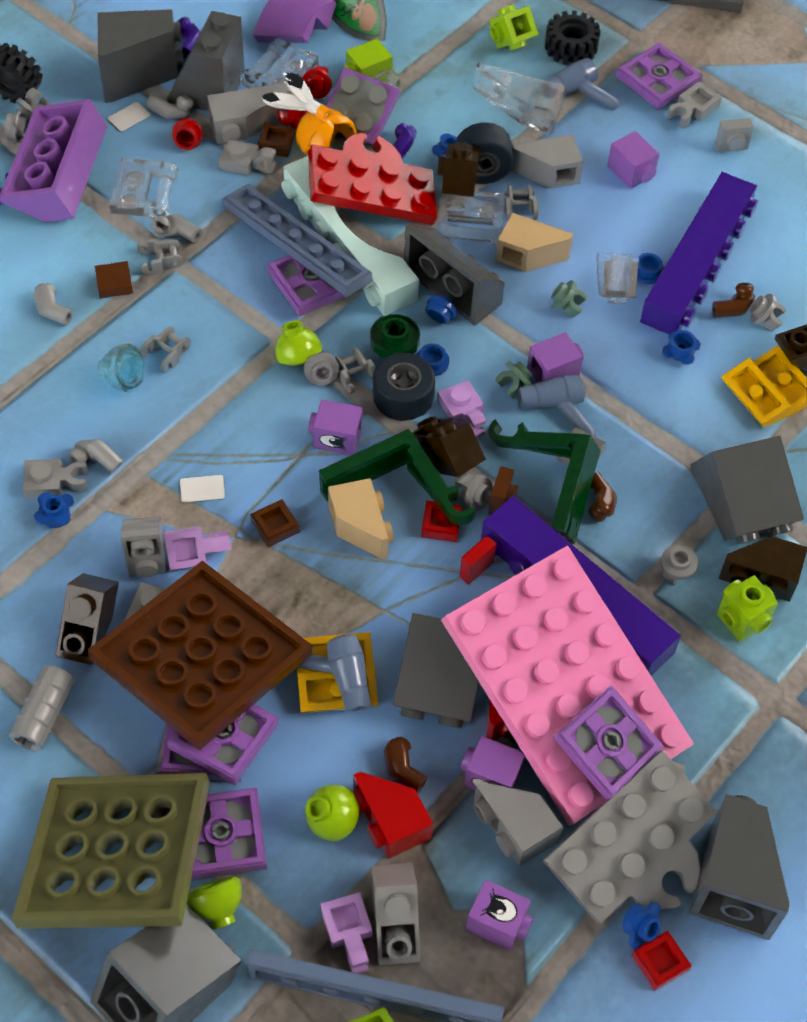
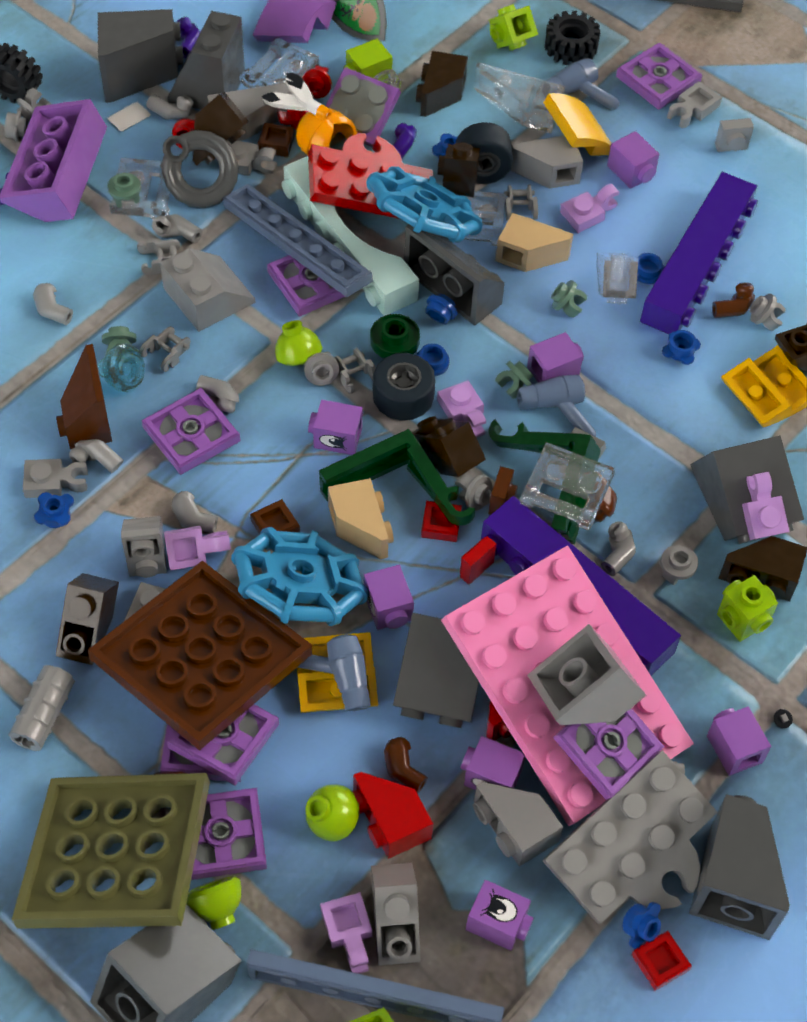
reddish brown tile [95,261,133,298] -> none
white sticker [180,475,225,502] -> none
none -> reddish brown slope [56,344,112,450]
none -> sand green plate [102,326,136,361]
none -> sand green plate [108,173,141,208]
none -> medium lavender piece [141,388,240,475]
none -> light grey slope [160,248,255,332]
none -> dark grey piece [162,130,239,208]
none -> light grey arm [172,491,218,533]
none -> dark brown slope [192,92,249,166]
none -> light grey arm [196,375,239,413]
none -> dark azure plate [231,527,369,626]
none -> medium lavender brick [364,564,414,630]
none -> dark azure plate [366,166,483,243]
none -> dark brown slope [416,51,468,117]
none -> clear plate [520,442,615,531]
none -> light grey slope [527,624,646,725]
none -> yellow slope [543,93,611,156]
none -> lavender plate [560,184,619,233]
none -> light grey arm [601,522,636,576]
none -> medium lavender brick [707,706,771,776]
none -> lavender plate [742,472,789,540]
none -> black piece [774,709,793,728]

